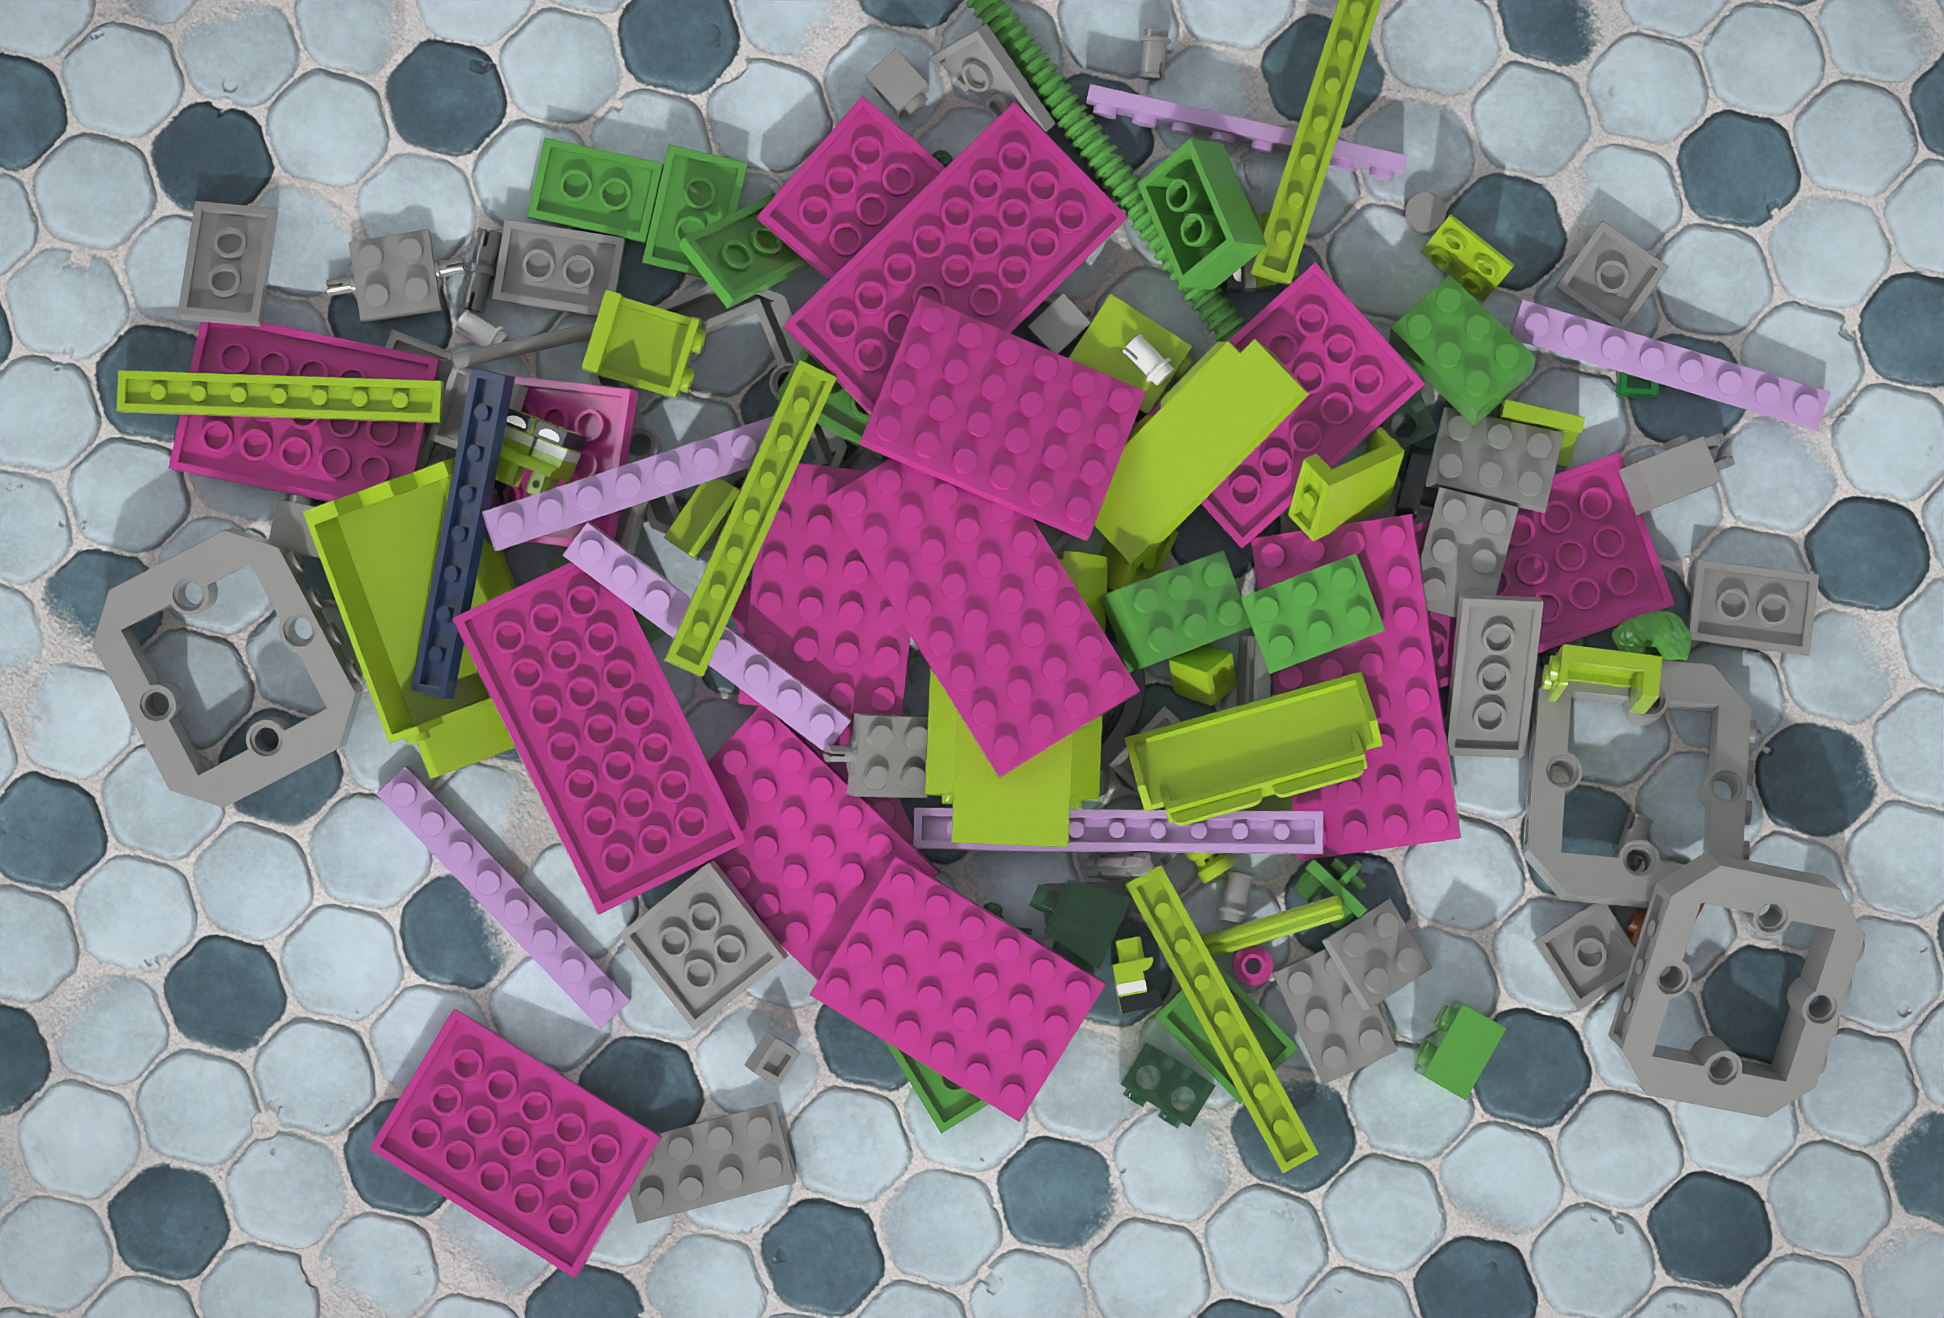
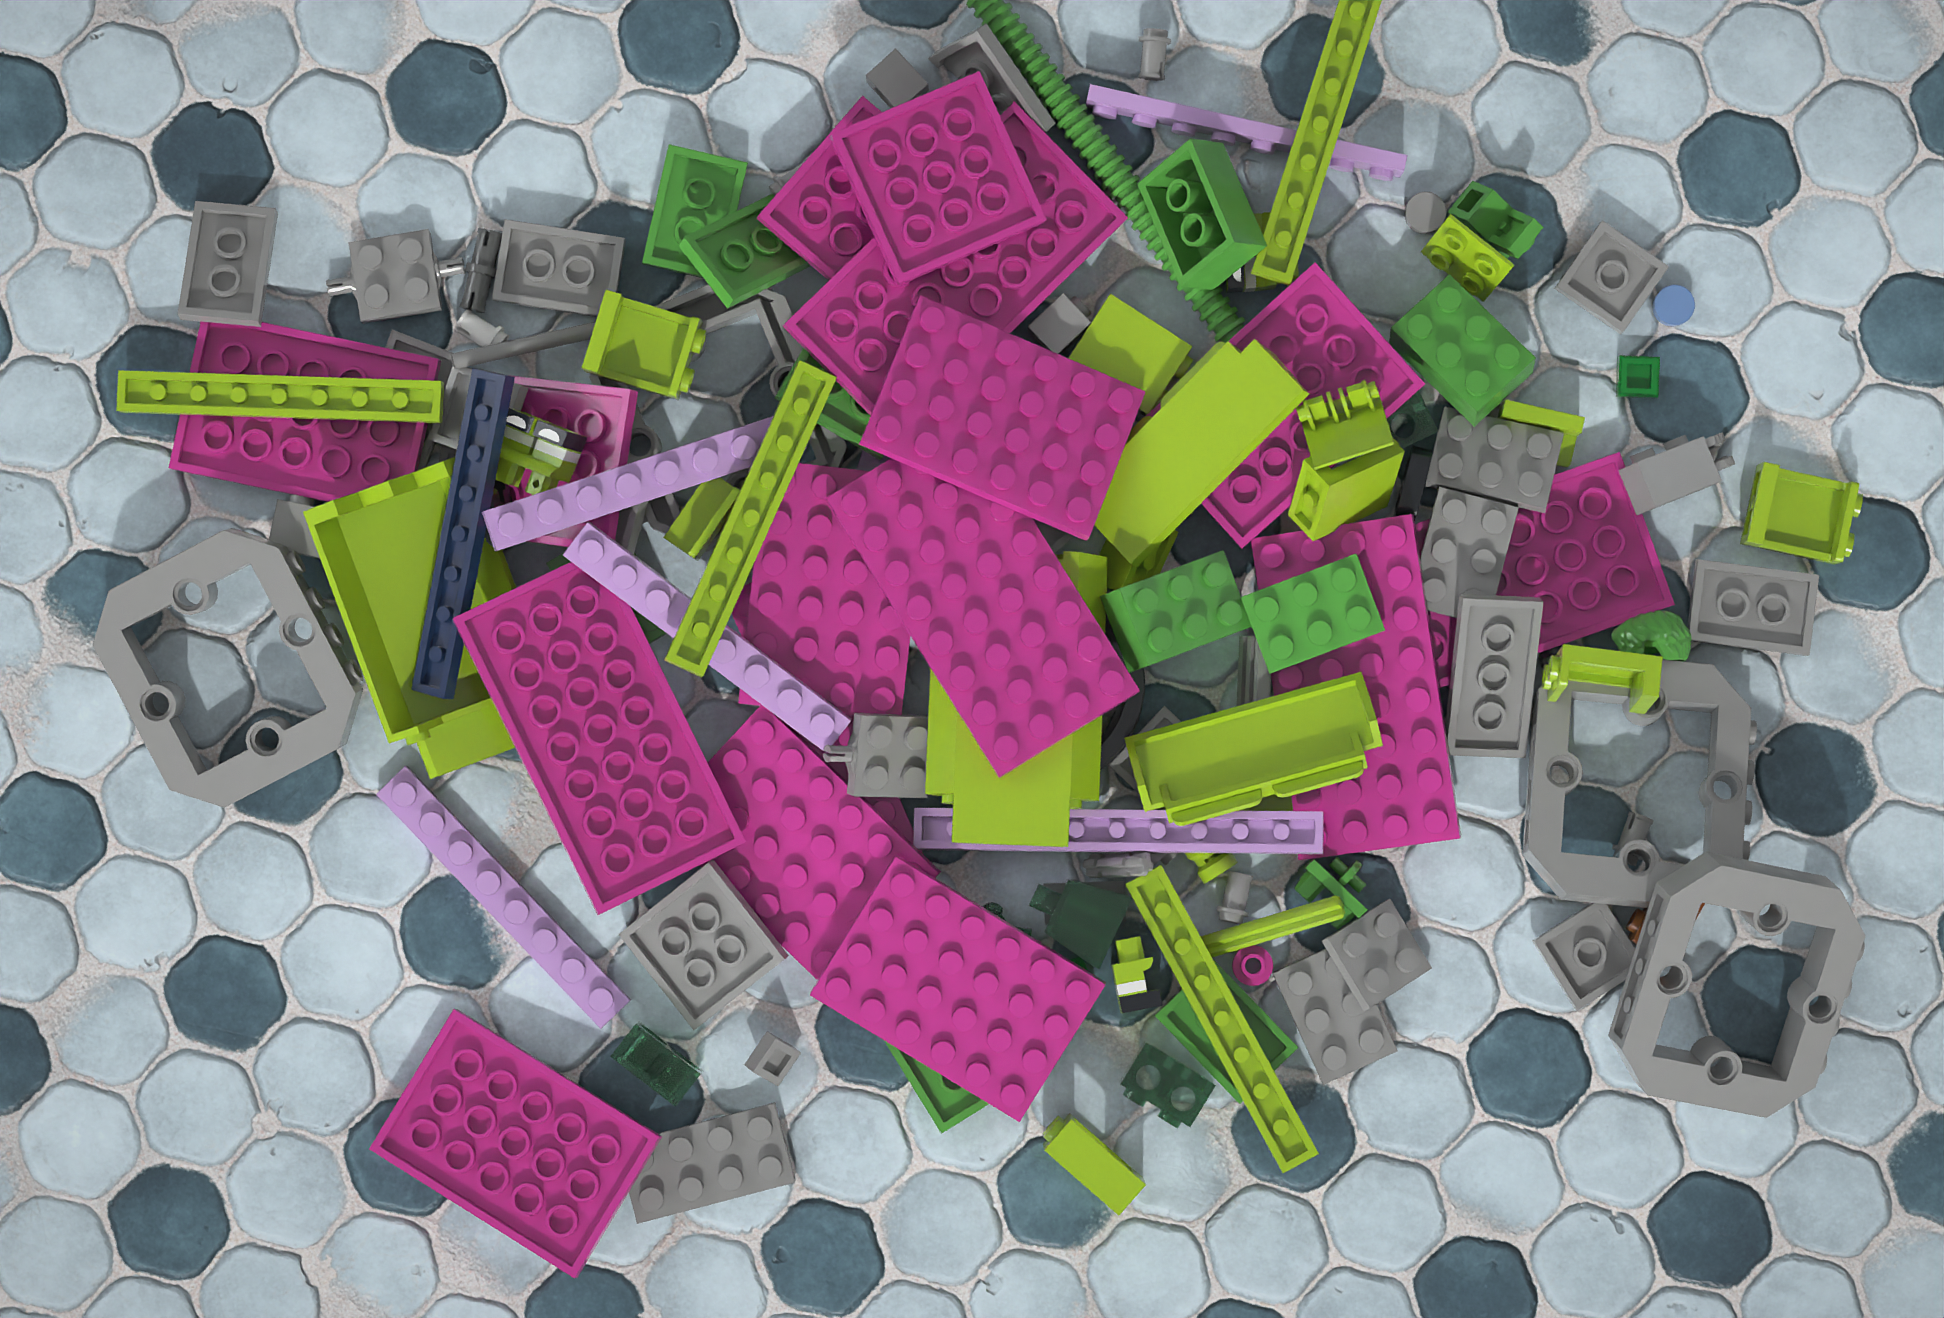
bright green plate [527,138,664,244] -> none
white pin [1122,333,1174,386] -> none
lime panel [1169,644,1237,706] -> none
bright green brick [1413,1000,1507,1100] -> none
lavender plate [1510,299,1830,431] -> none
none -> clear green brick [610,1021,704,1107]
none -> dark pink plate [829,71,1047,286]
none -> lime window [1042,1113,1146,1216]
none -> lime hinge [1296,380,1394,470]
none -> bright green brick [1448,181,1544,259]
none -> medium blue tile [1652,285,1695,327]
none -> lime panel [1740,462,1863,565]

